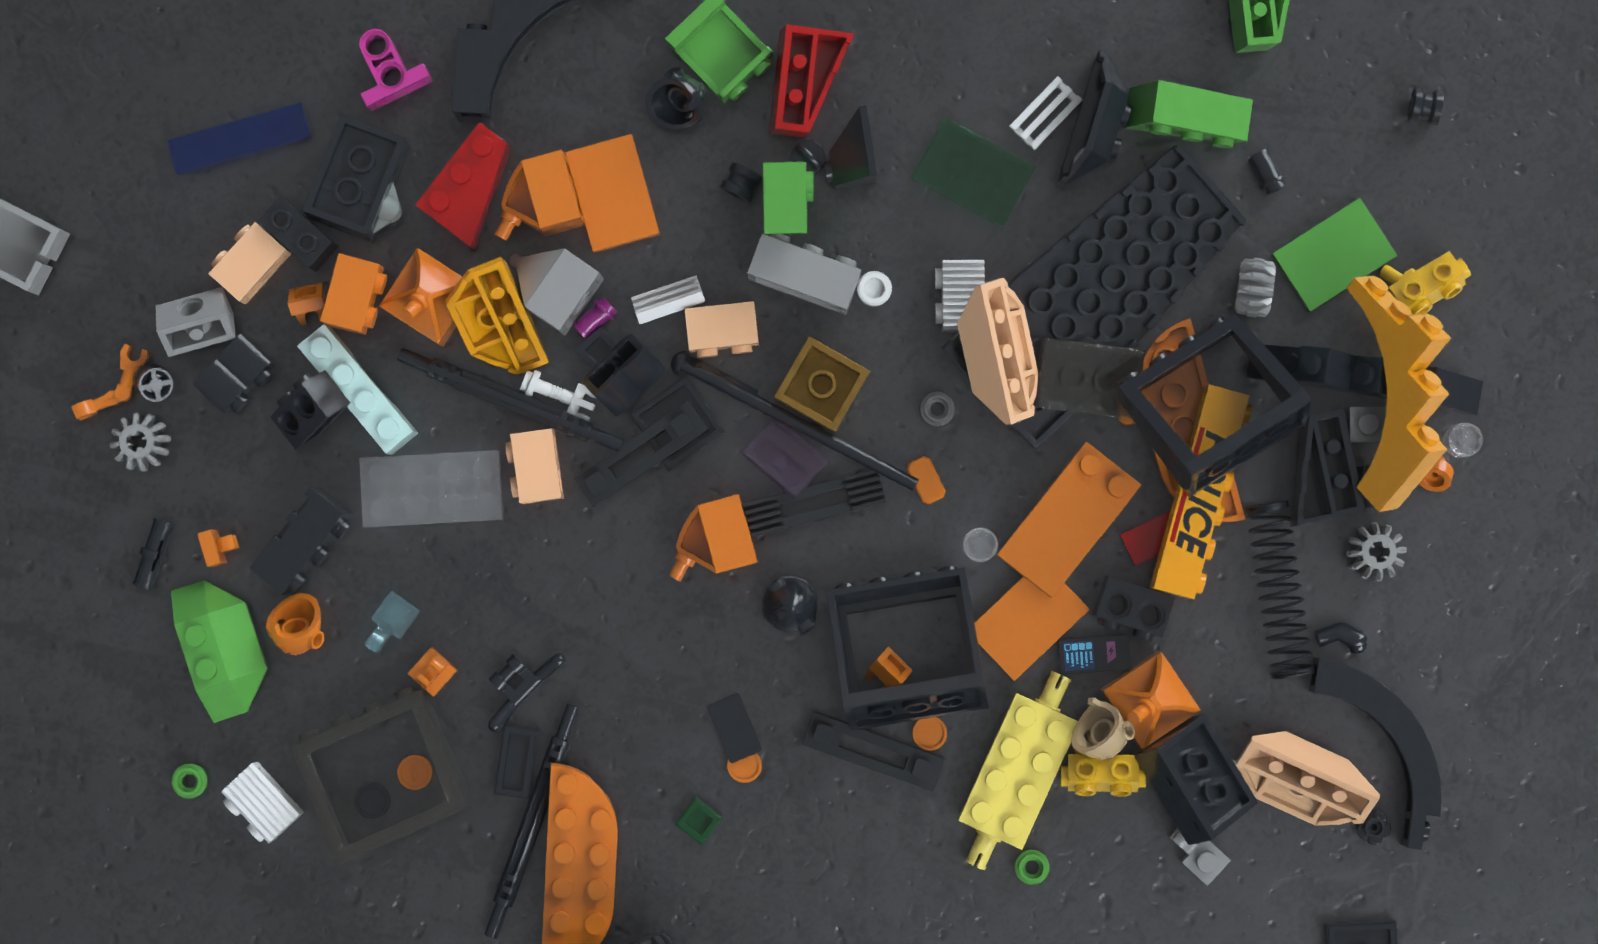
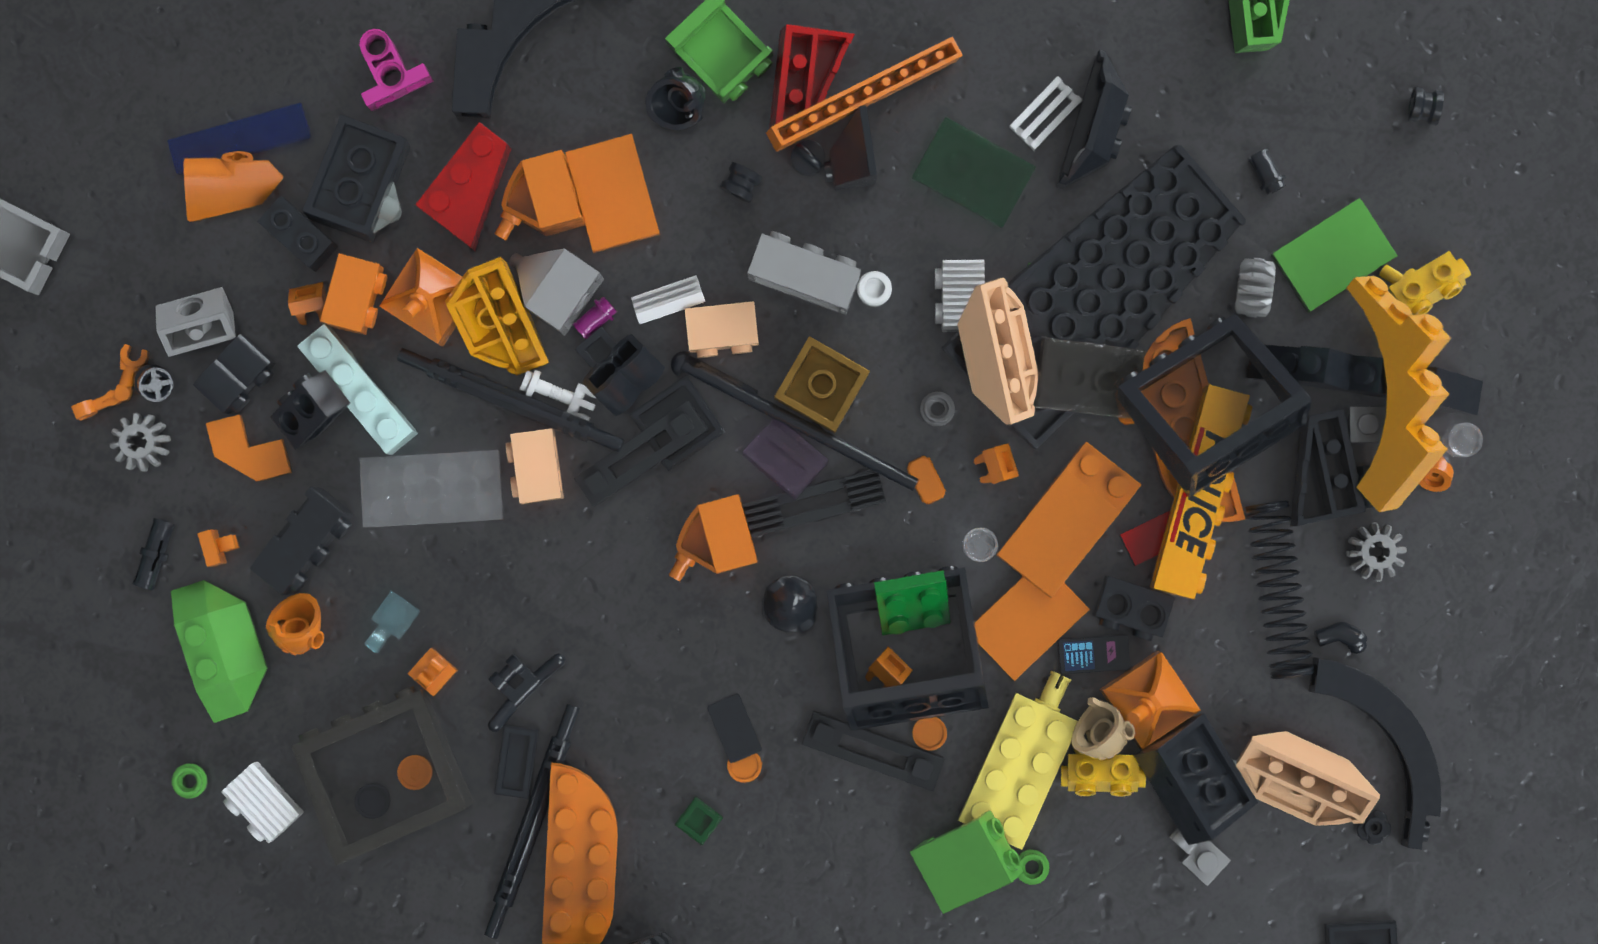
light nougat brick [208,222,292,304] -> none
bright green wedge [763,162,813,234] -> none
bright green wedge [1124,80,1253,148] -> none
none -> orange panel [184,151,283,222]
none -> orange tile [206,414,292,482]
none -> orange piece [766,37,963,152]
none -> green plate [874,570,951,636]
none -> bright green panel [910,810,1023,914]
none -> orange tile [974,443,1019,484]

